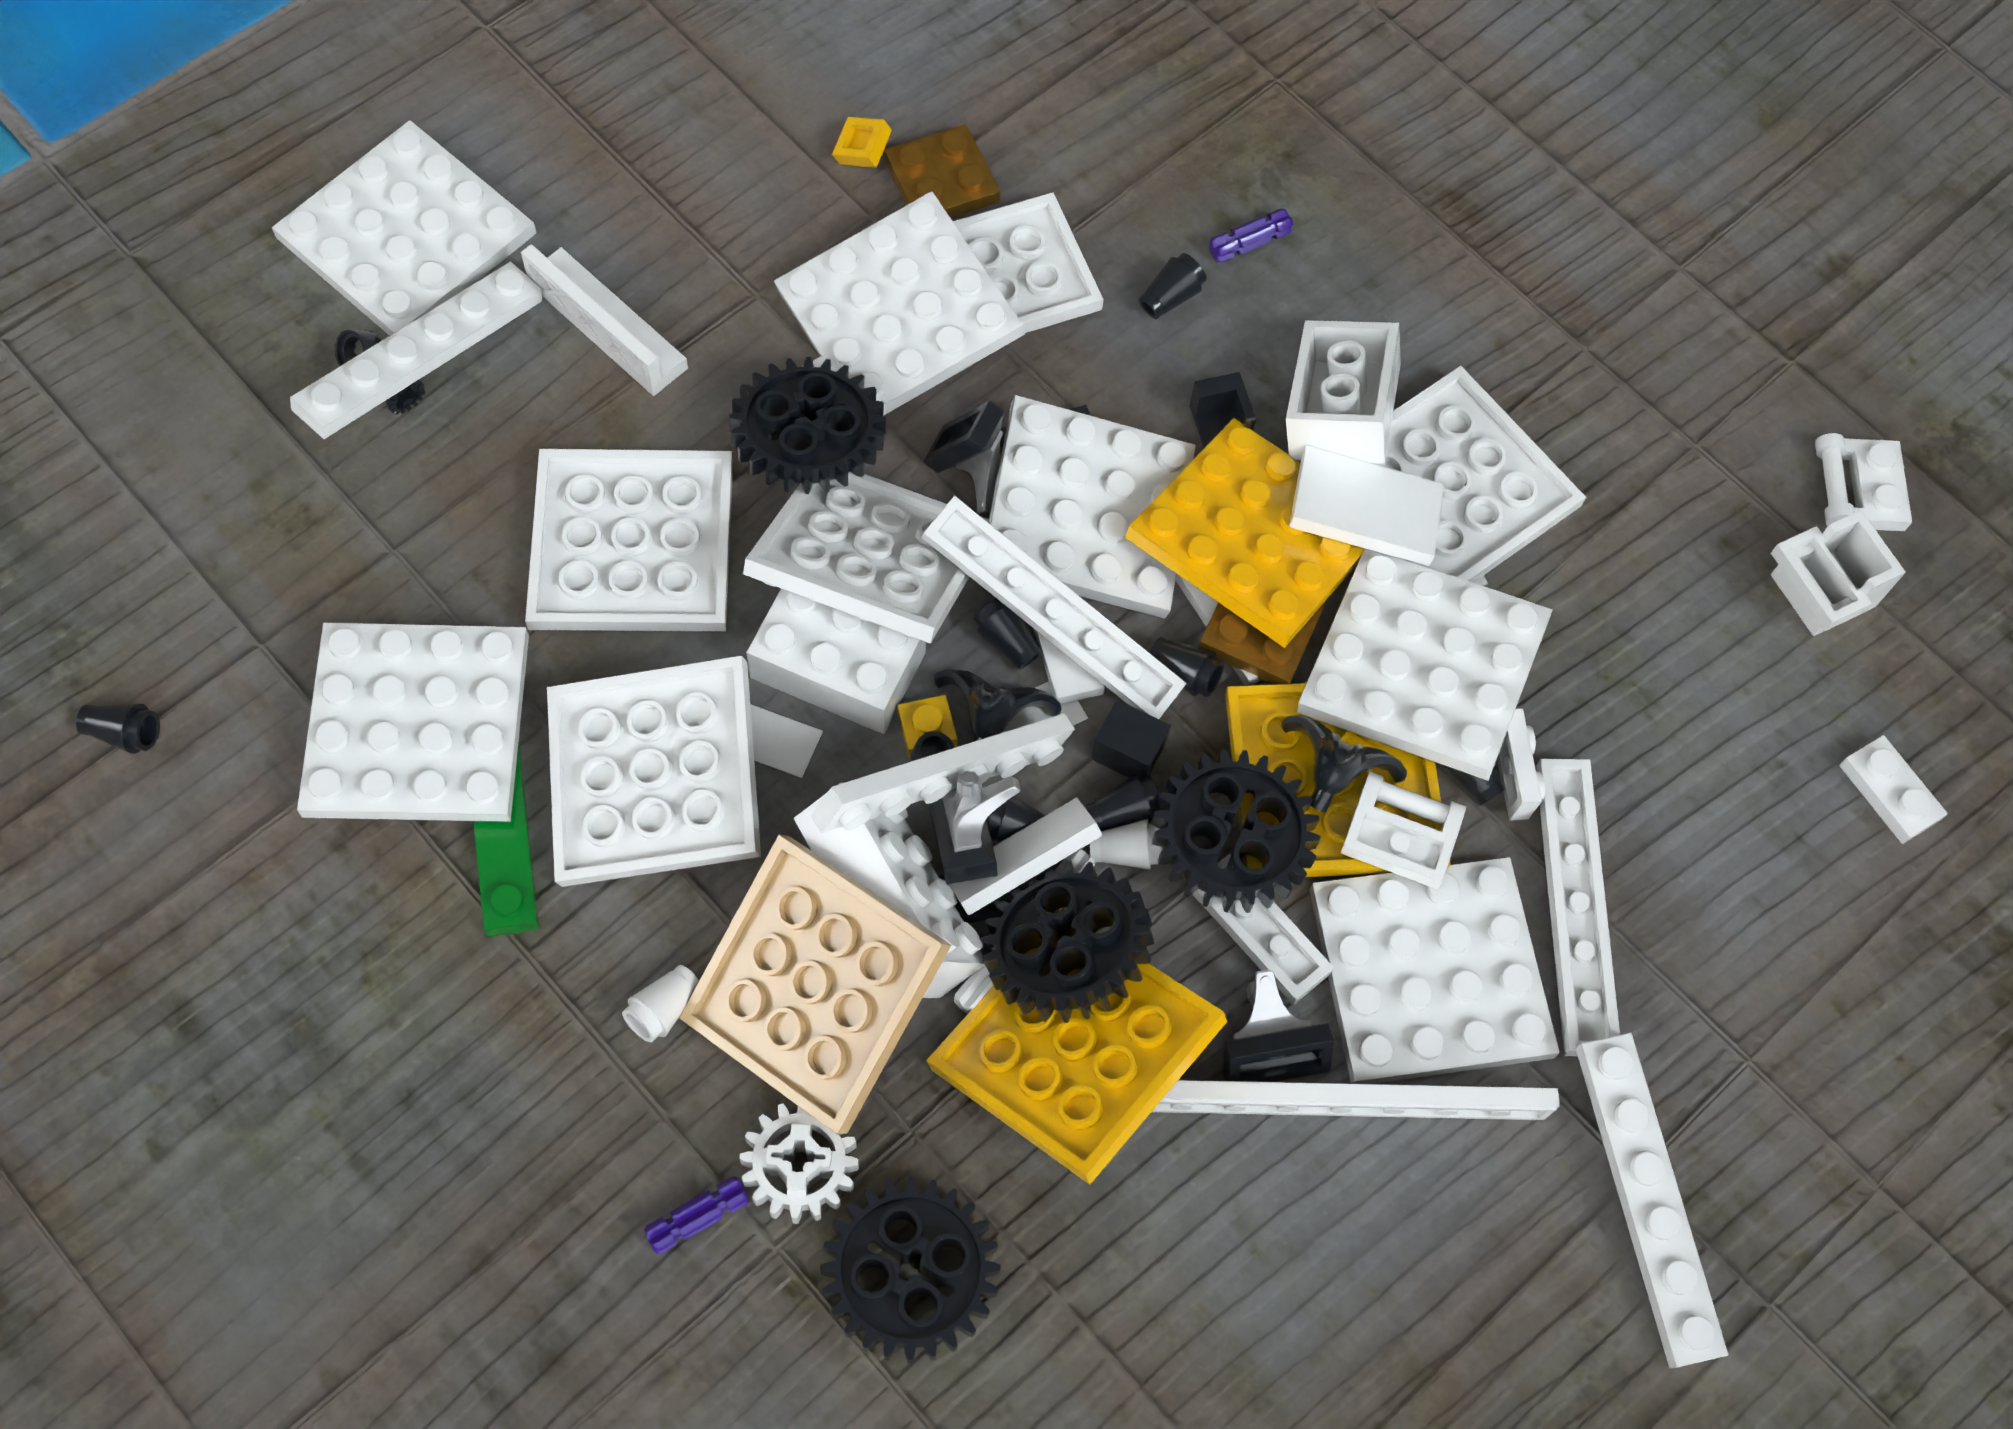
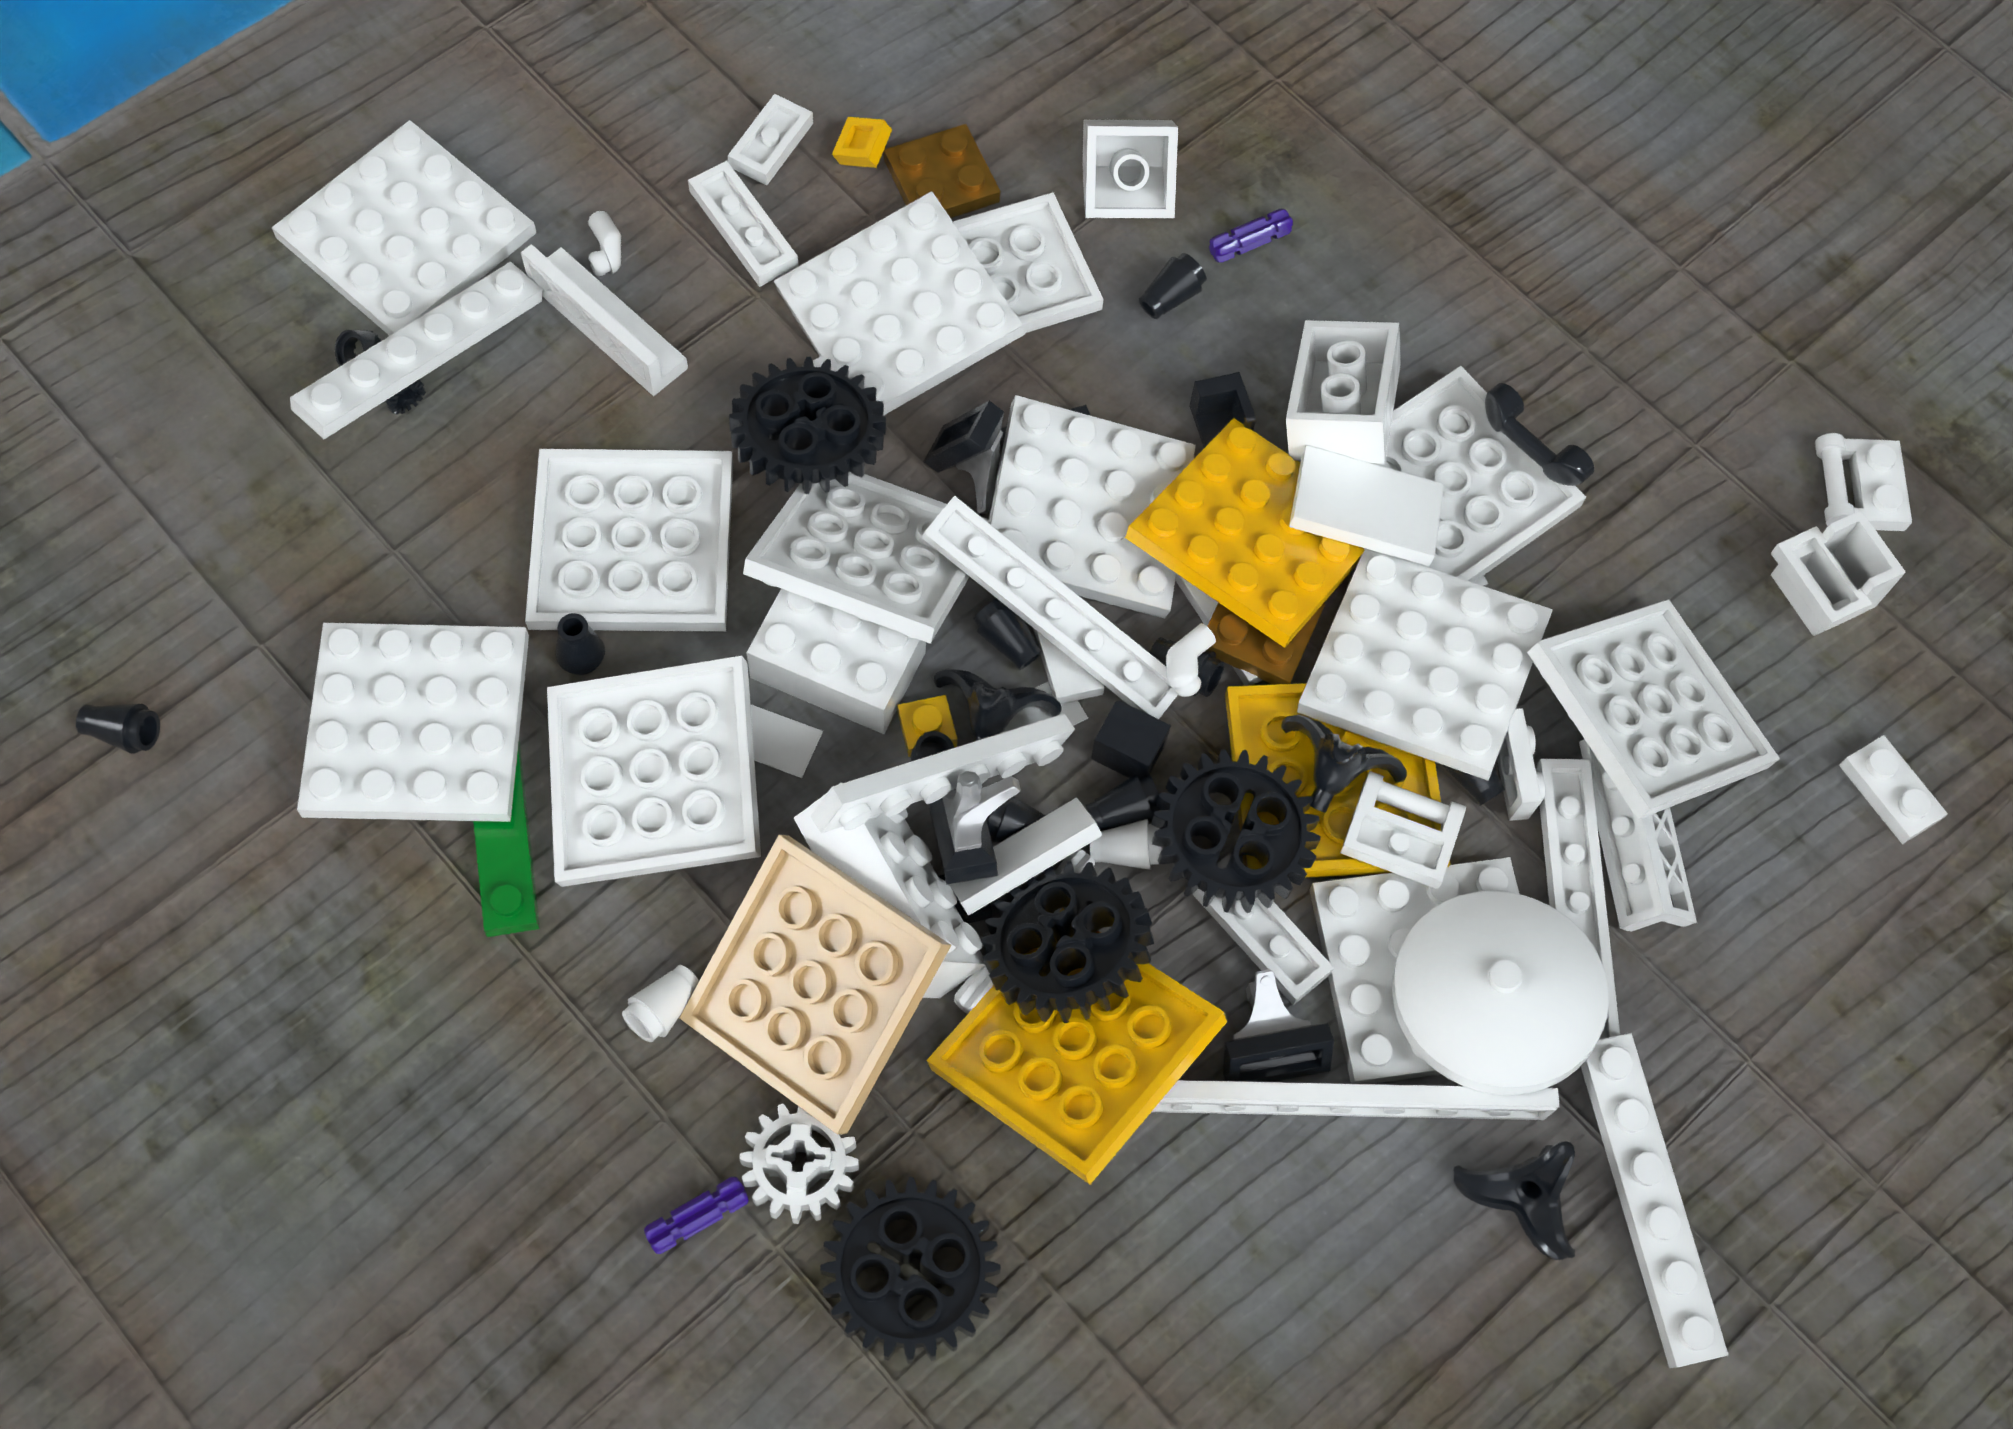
none -> black cone [555,613,605,675]
none -> white arm [588,211,621,276]
none -> white plate [688,161,799,287]
none -> white plate [728,94,813,186]
none -> white slope [1082,120,1178,218]
none -> white arm [1166,623,1216,697]
none -> white dish [1392,891,1609,1095]
none -> black piece [1453,1141,1575,1260]
none -> black bar [1485,383,1594,486]
none -> white plate [1527,600,1780,820]
none -> white fence [1579,739,1697,932]

